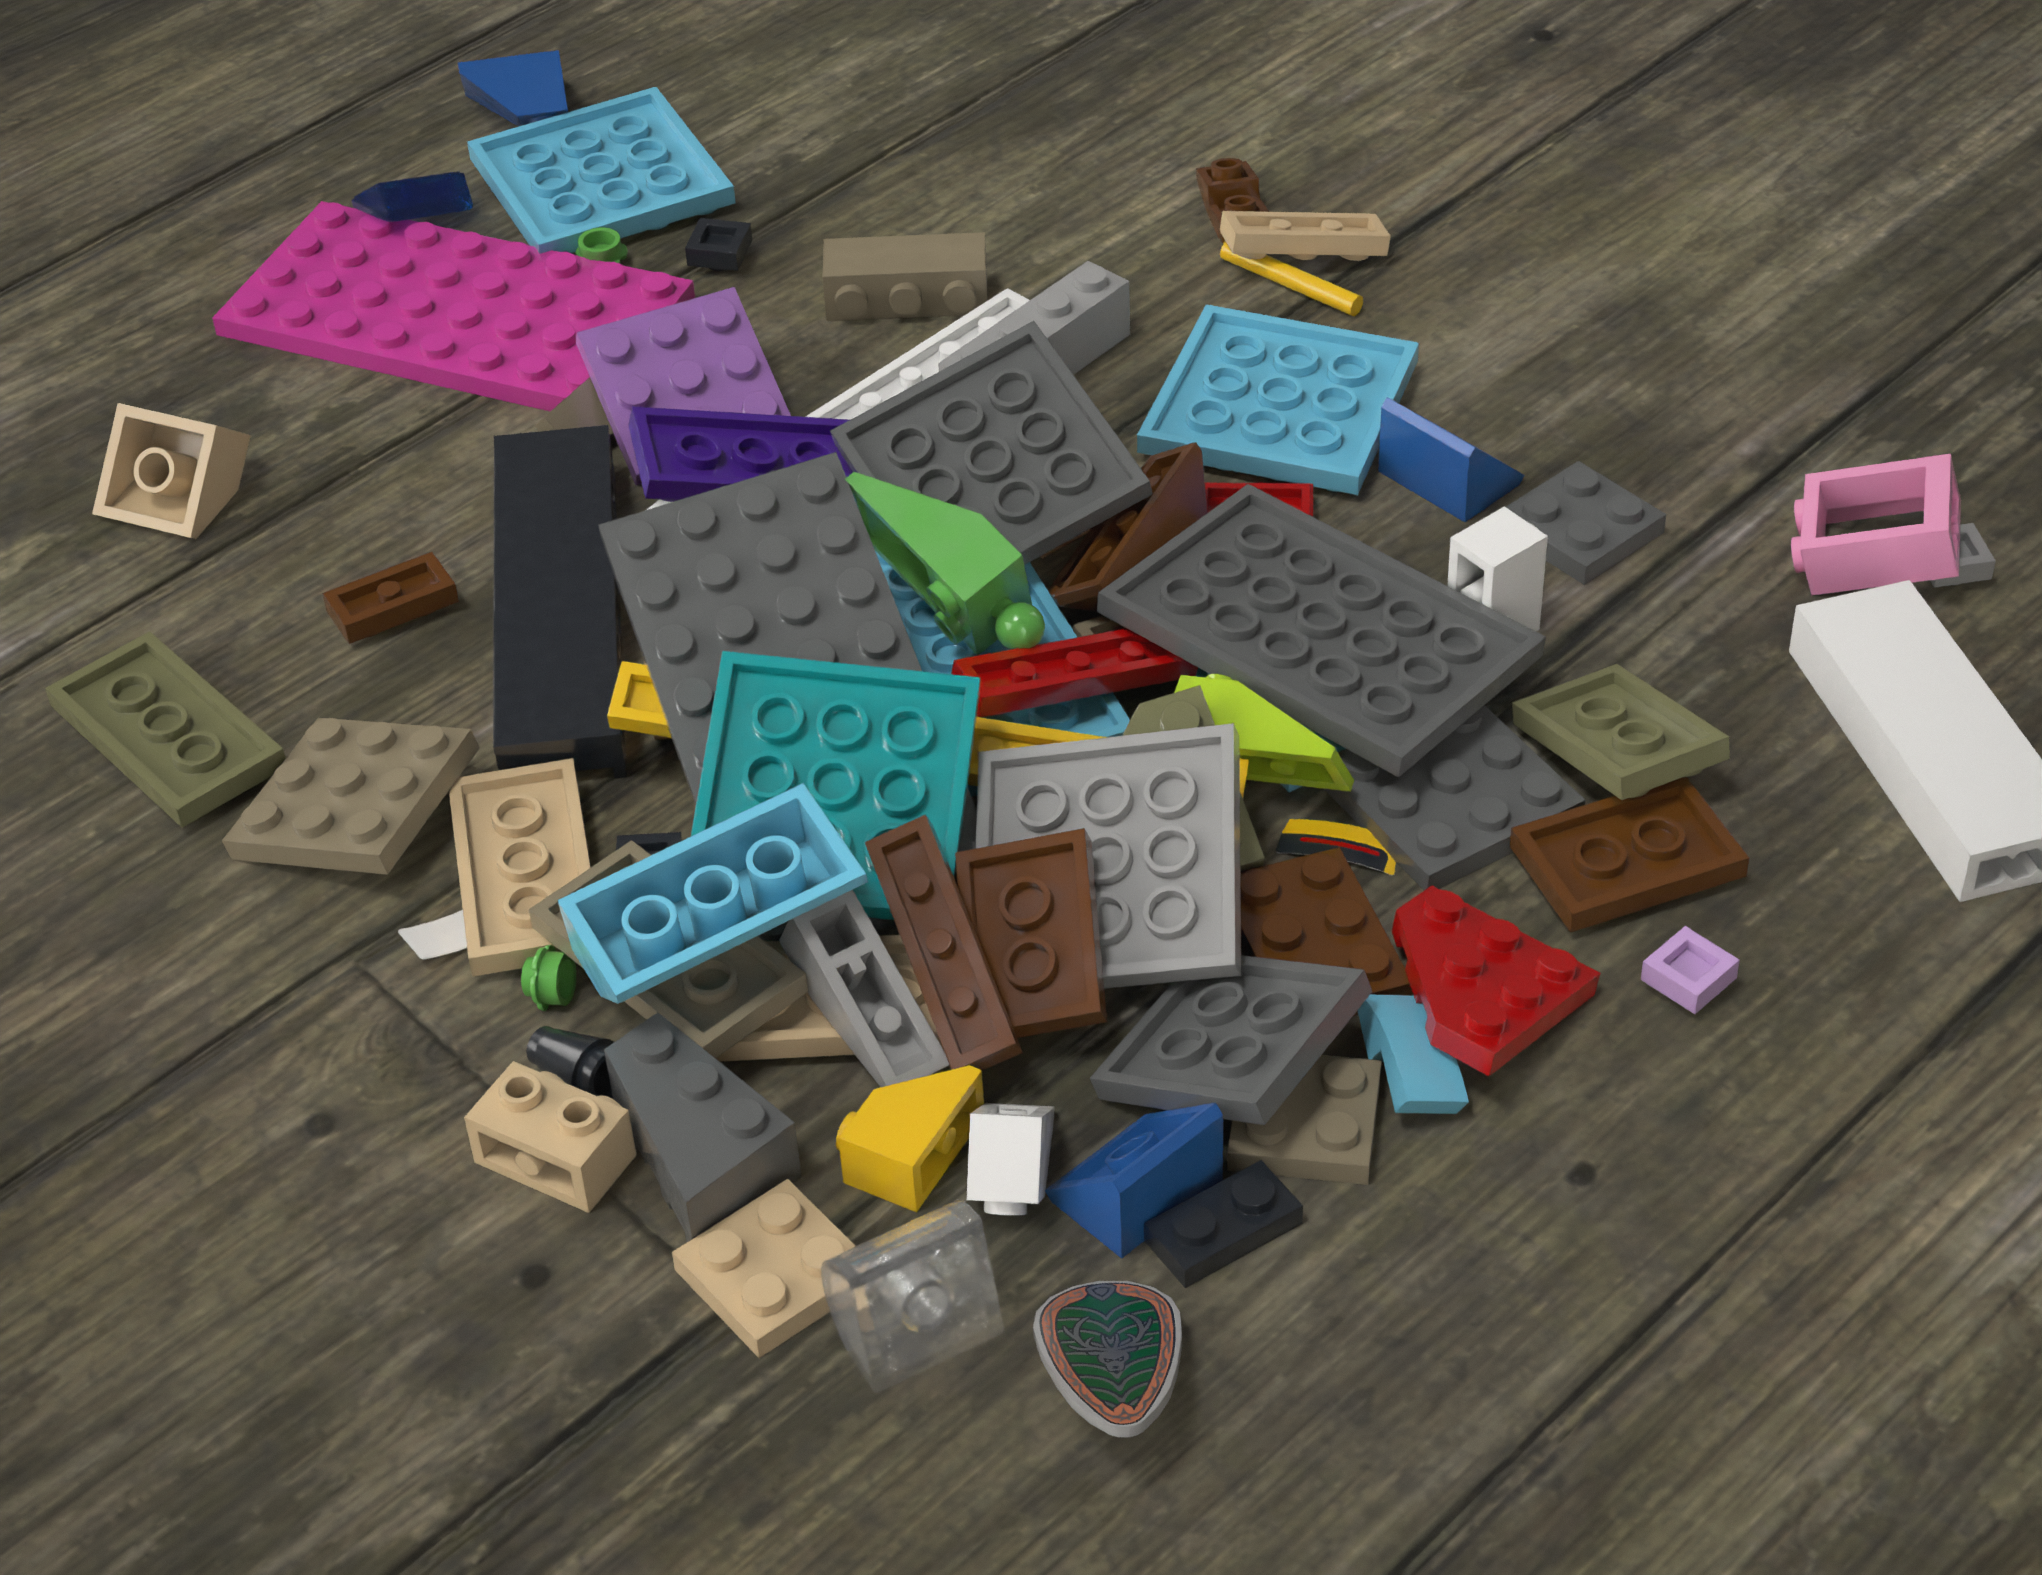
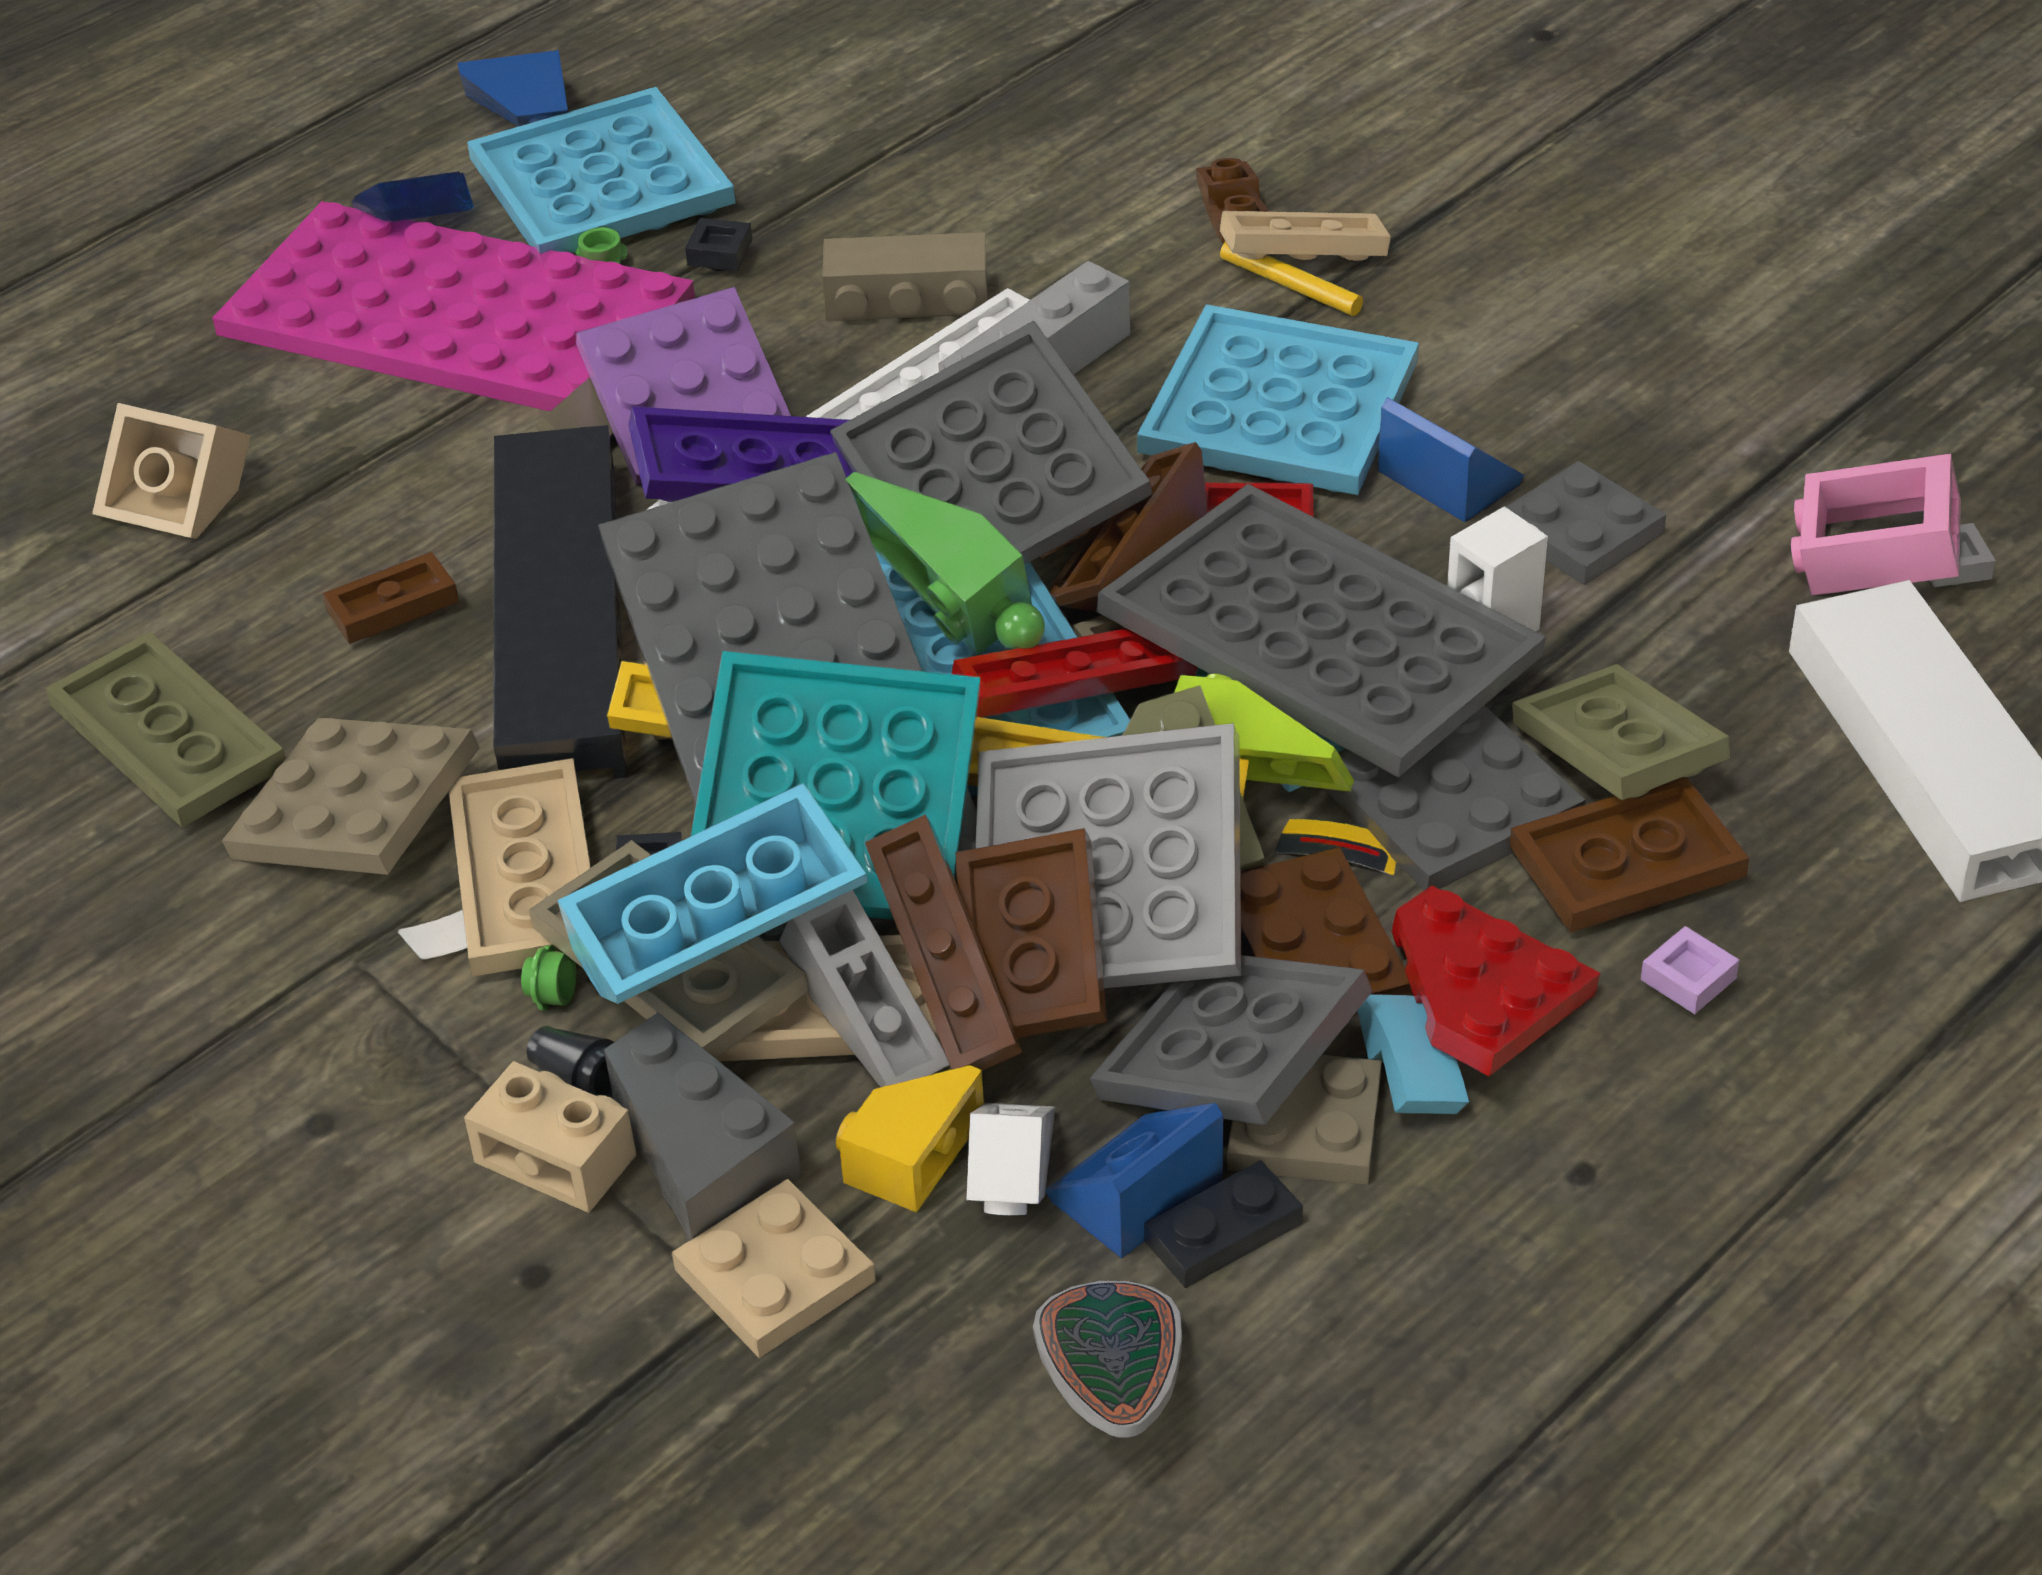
clear brick [821,1200,1005,1394] -> none

